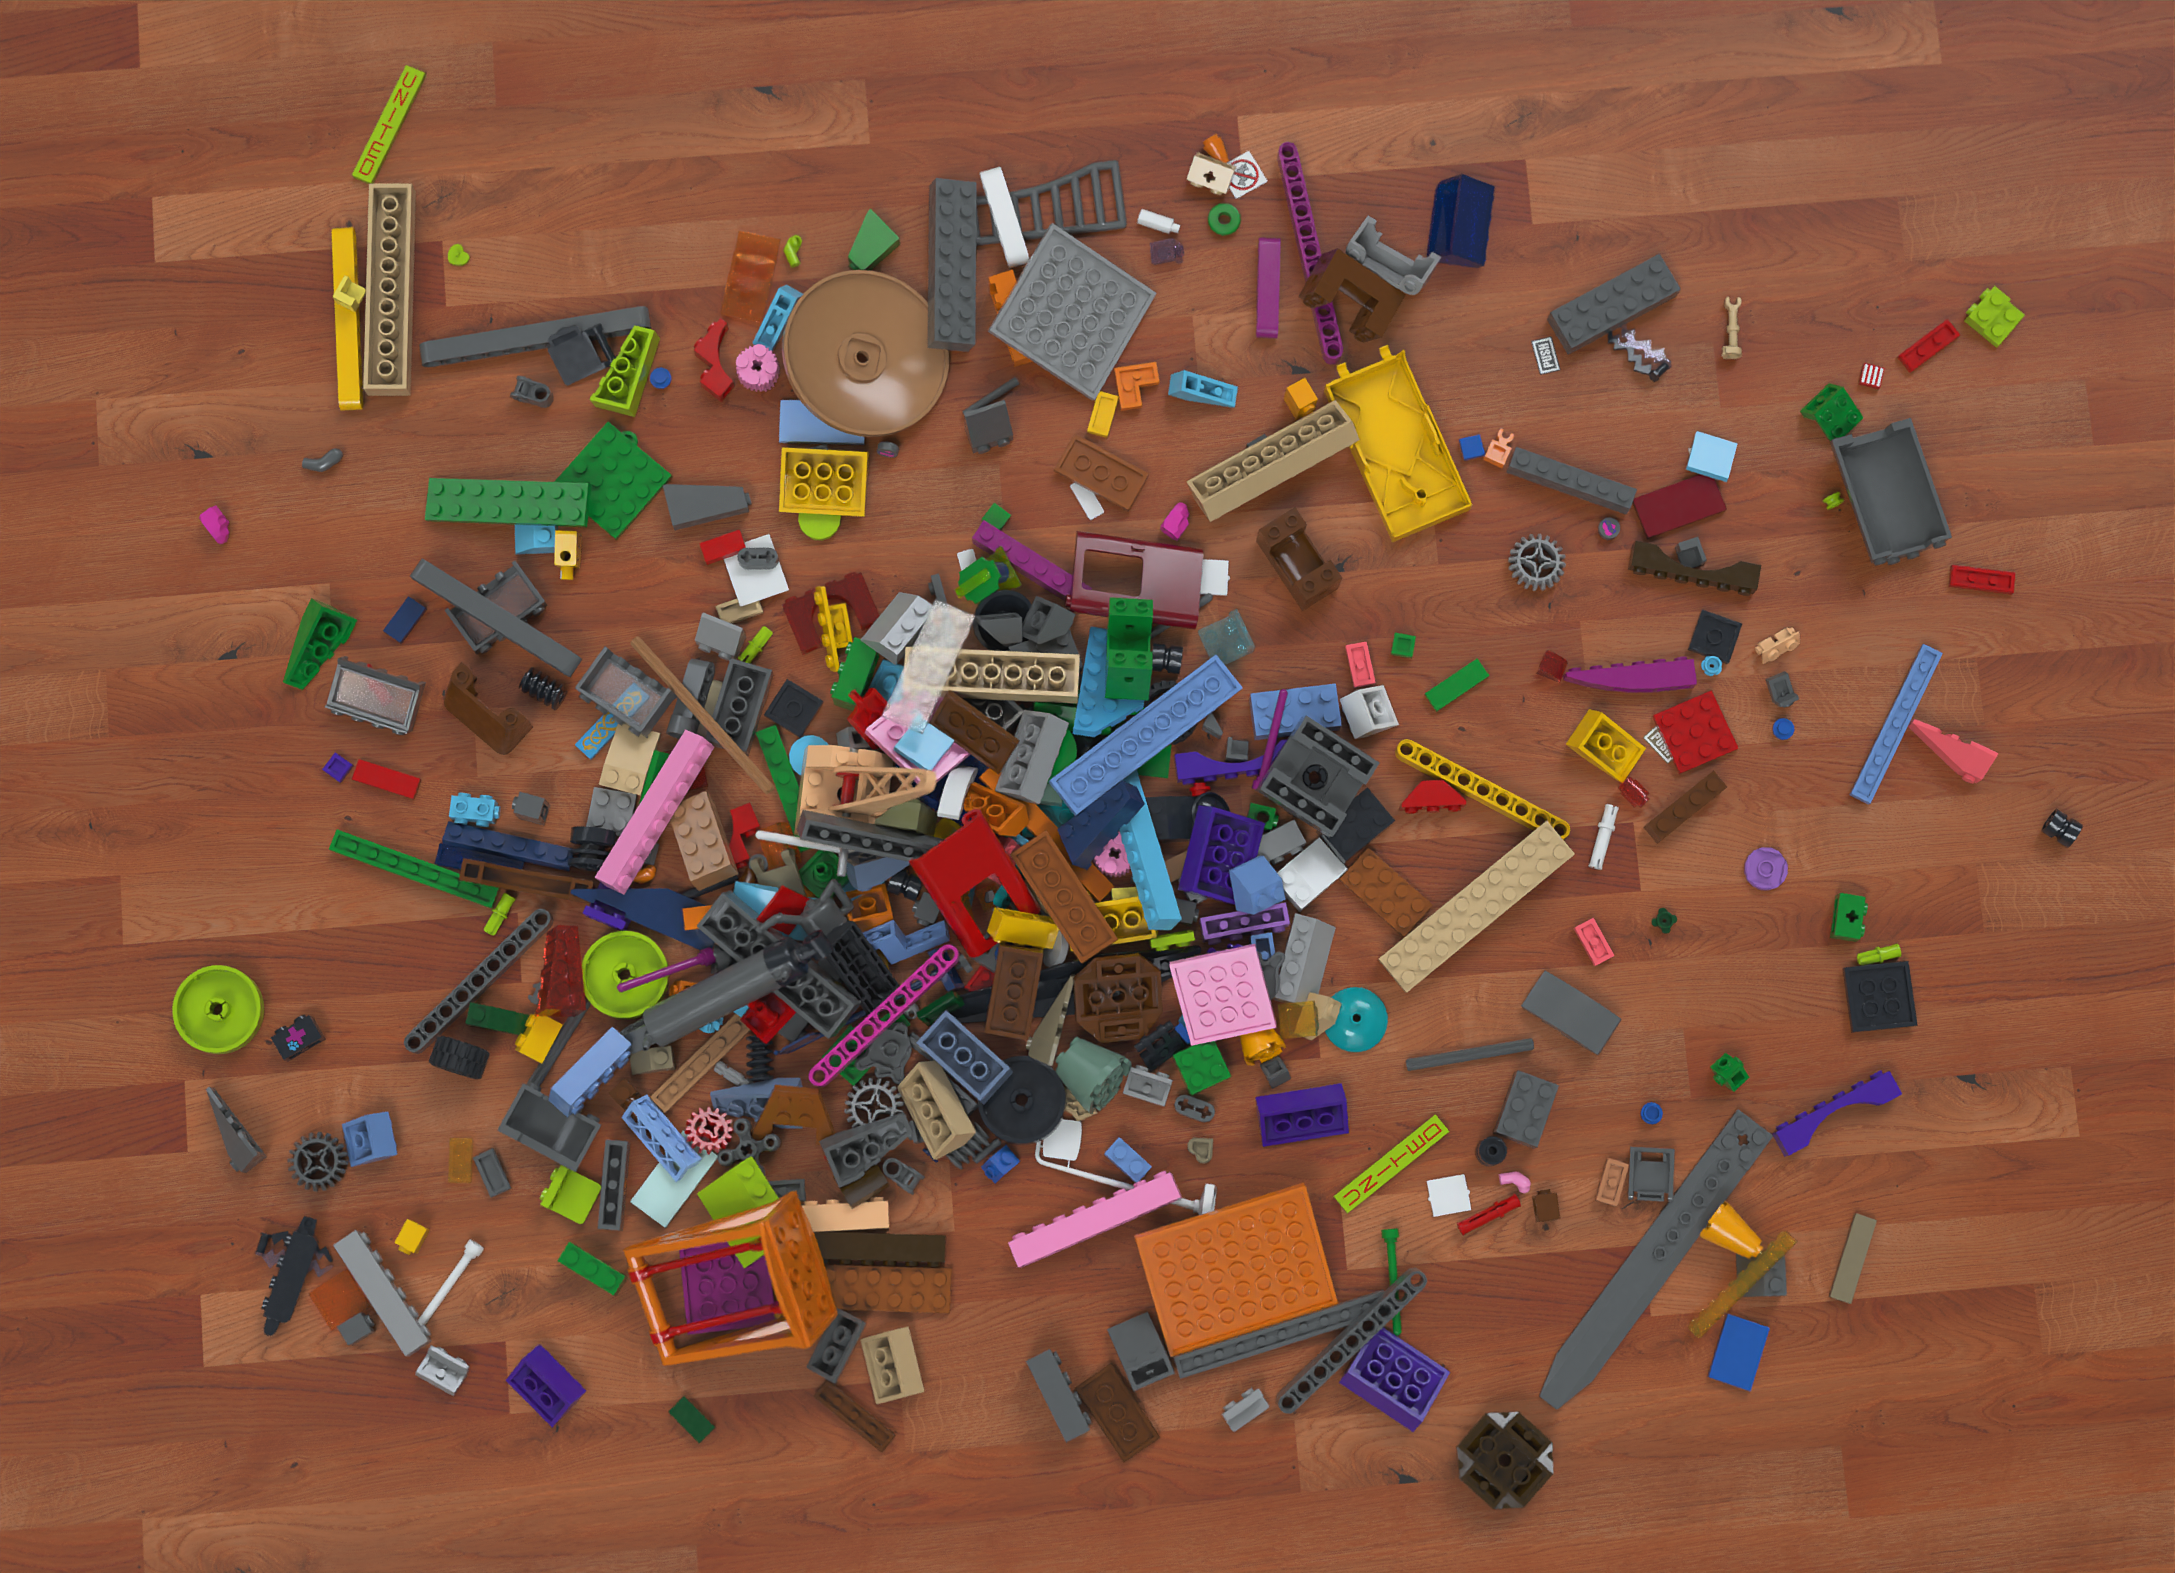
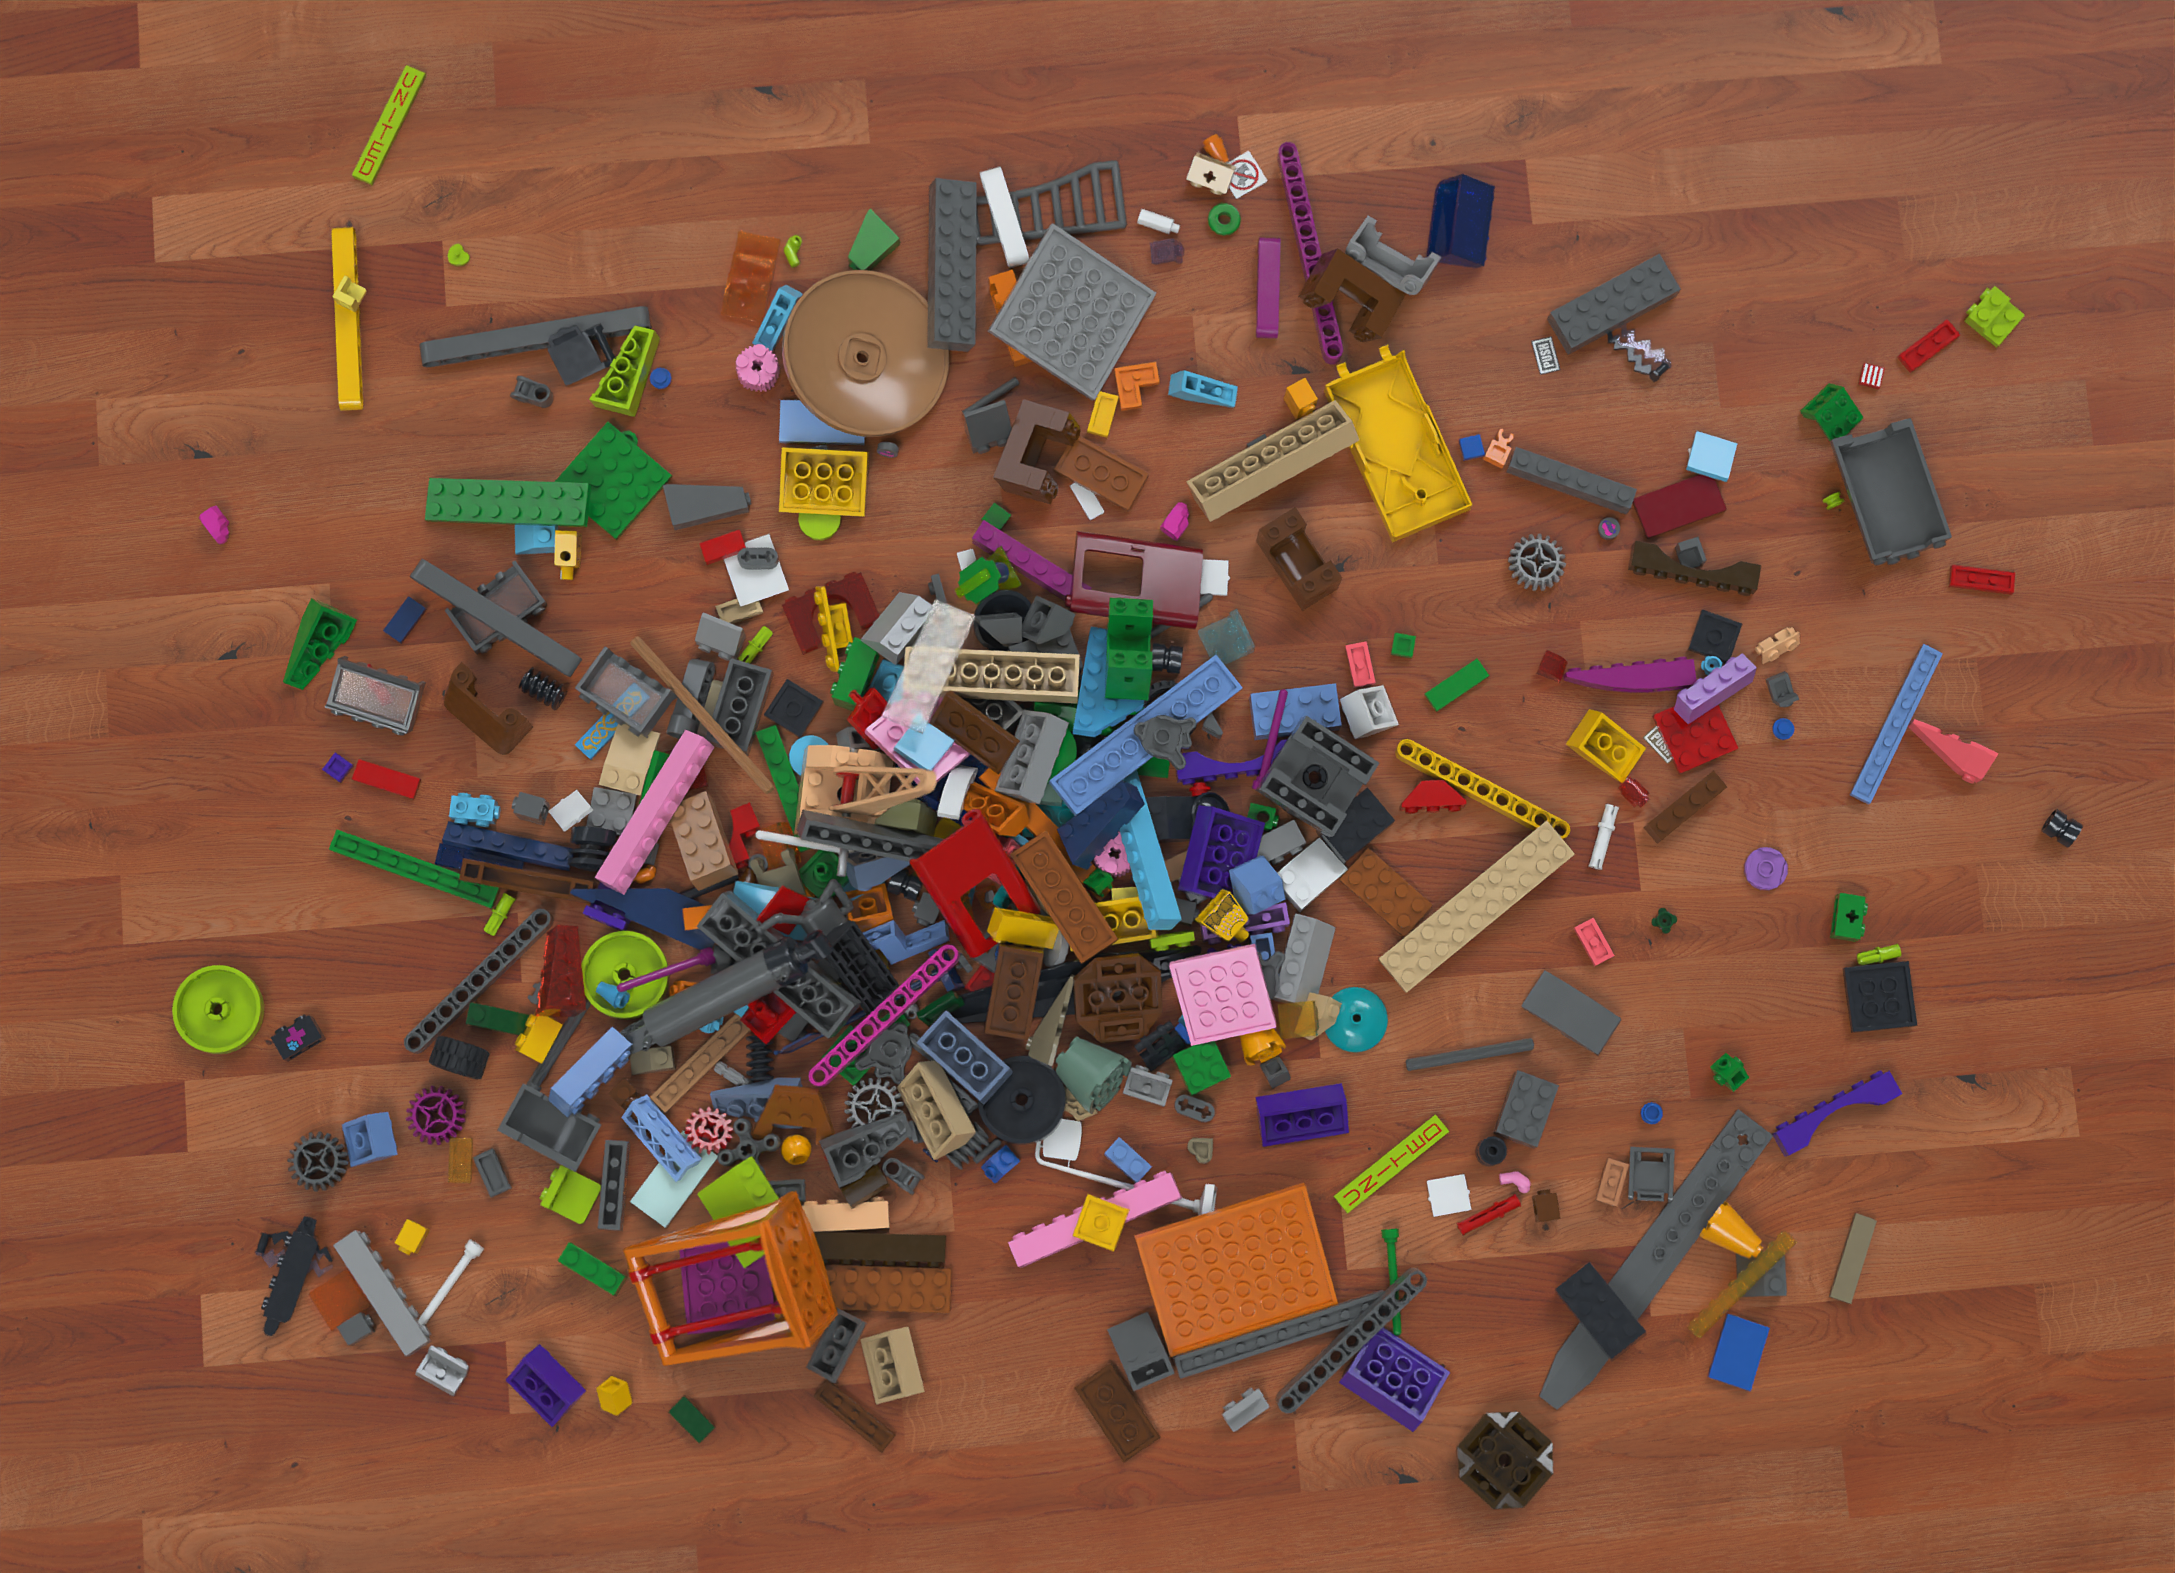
dark grey wedge [206,1087,267,1173] -> none
dark grey arm [302,448,343,472] -> none
tan brick [363,184,416,396] -> none
red arch [694,318,735,402] -> none
dark grey brick [1026,1349,1092,1442] -> none
dark grey panel [1225,737,1249,763] -> none
tan piece [1722,297,1742,359] -> none
none -> magenta gear [406,1086,466,1145]
none -> white piece [548,790,593,832]
none -> dark azure cone [596,981,630,1009]
none -> yellow panel [596,1376,632,1416]
none -> light orange piece [781,1134,811,1165]
none -> reddish brown piece [993,399,1081,505]
none -> yellow tile [1072,1194,1130,1251]
none -> green tile [1083,868,1113,897]
none -> dark grey tile [1133,715,1196,770]
none -> yellow torso [1195,889,1249,942]
none -> black brick [1555,1262,1646,1362]
none -> medium lavender brick [1674,653,1757,724]

